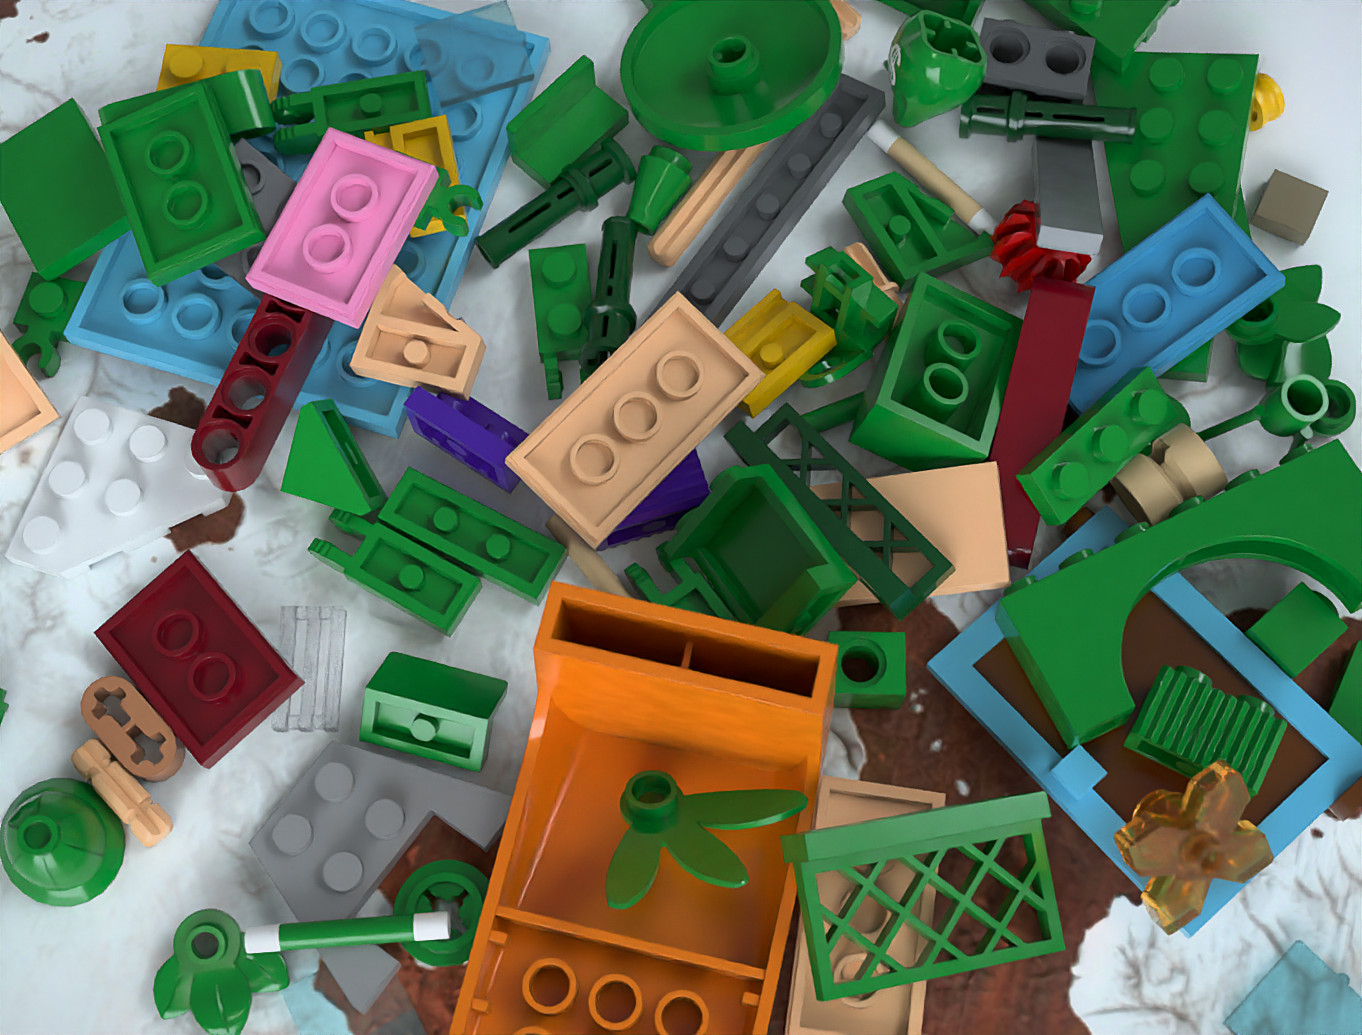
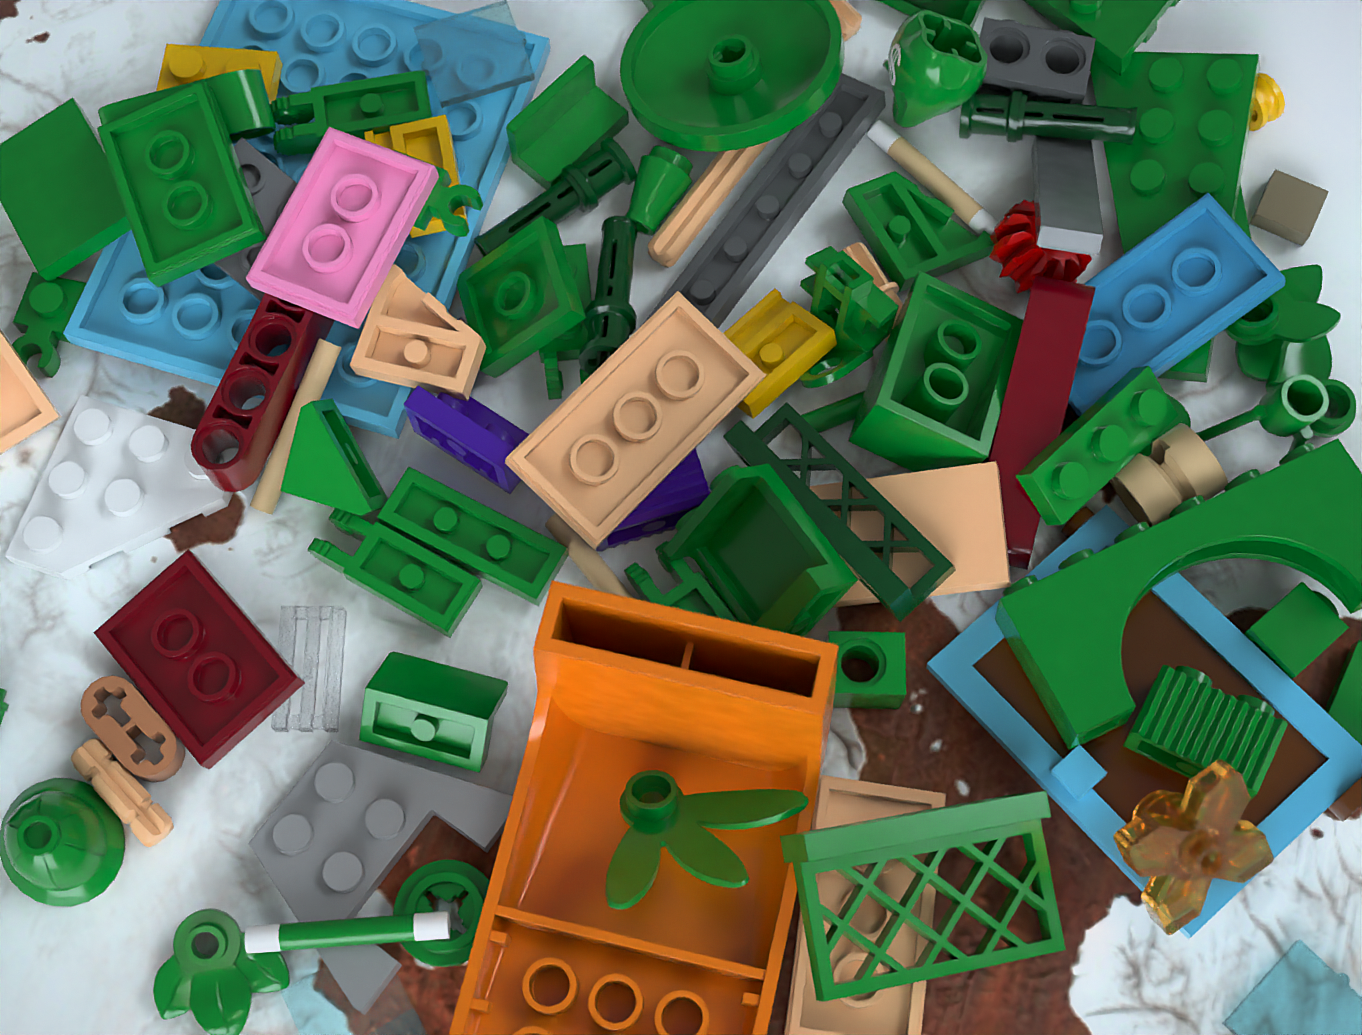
none -> tan bar [250,338,342,514]
none -> green plate [457,216,586,379]

